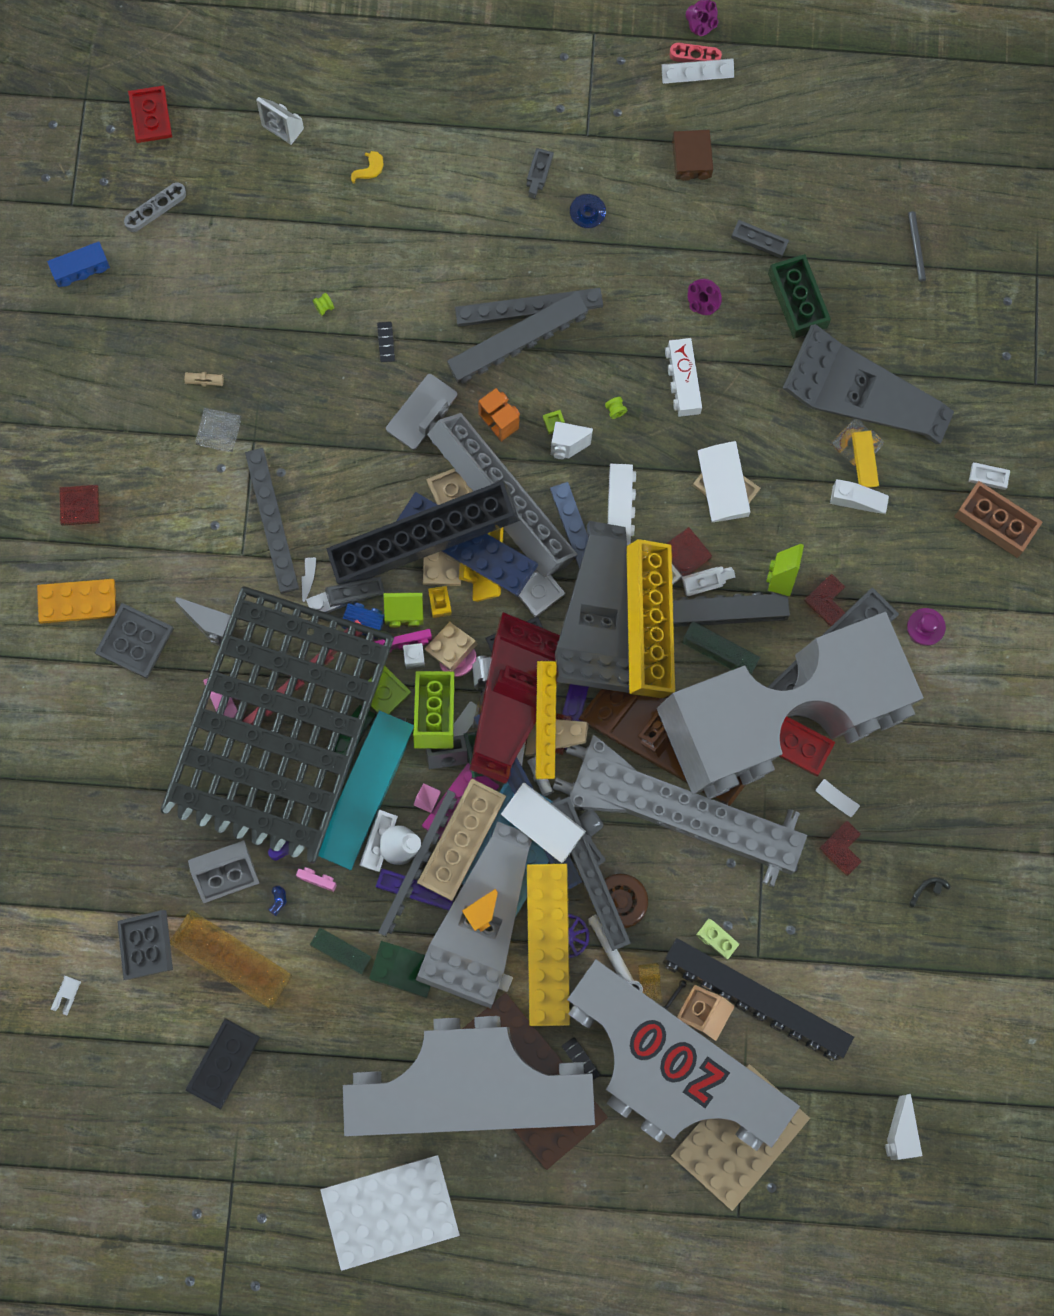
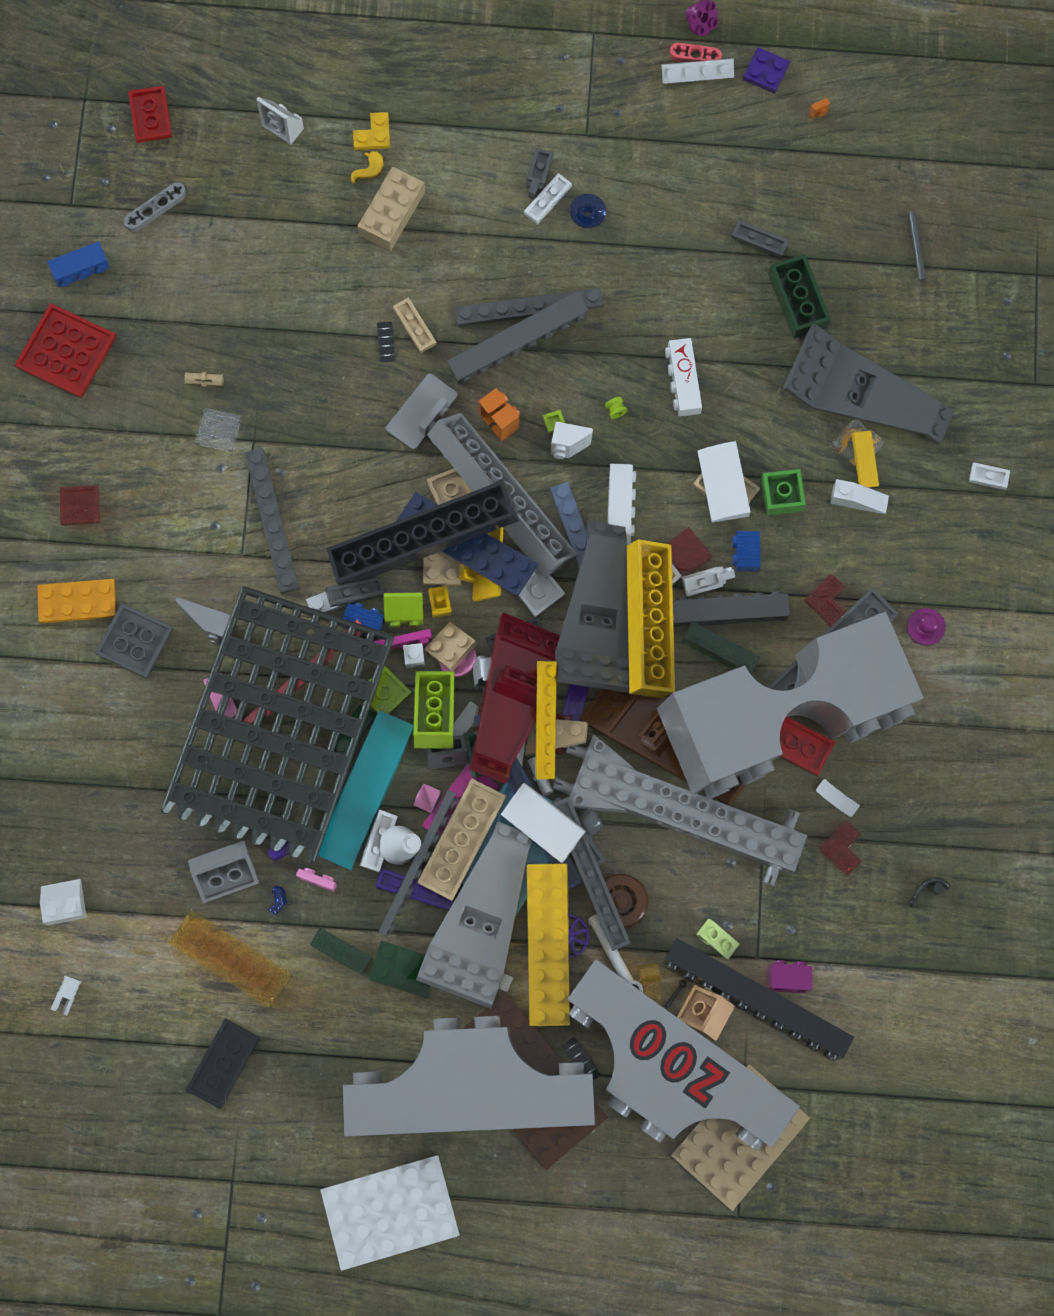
dark grey plate [117,910,173,980] -> none
white sticker [302,557,316,602] -> none
lime wheel [313,292,334,316] -> none
light orange slope [462,889,498,932] -> none
reddish brown brick [672,130,713,181] -> none
magenta plate [687,278,722,315] -> none
lime slope [766,544,804,597] -> none
white slope [885,1094,922,1160] -> none
nougat brick [954,481,1043,558] -> none
none -> red plate [14,303,117,399]
none -> white slope [40,879,87,926]
none -> yellow plate [353,112,390,150]
none -> tan brick [357,167,425,251]
none -> tan plate [393,297,437,353]
none -> white tile [524,173,572,225]
none -> blue brick [732,531,760,572]
none -> dark purple plate [743,47,790,94]
none -> bright green brick [760,469,806,516]
none -> magenta brick [767,960,813,994]
none -> orange plate [808,98,830,119]

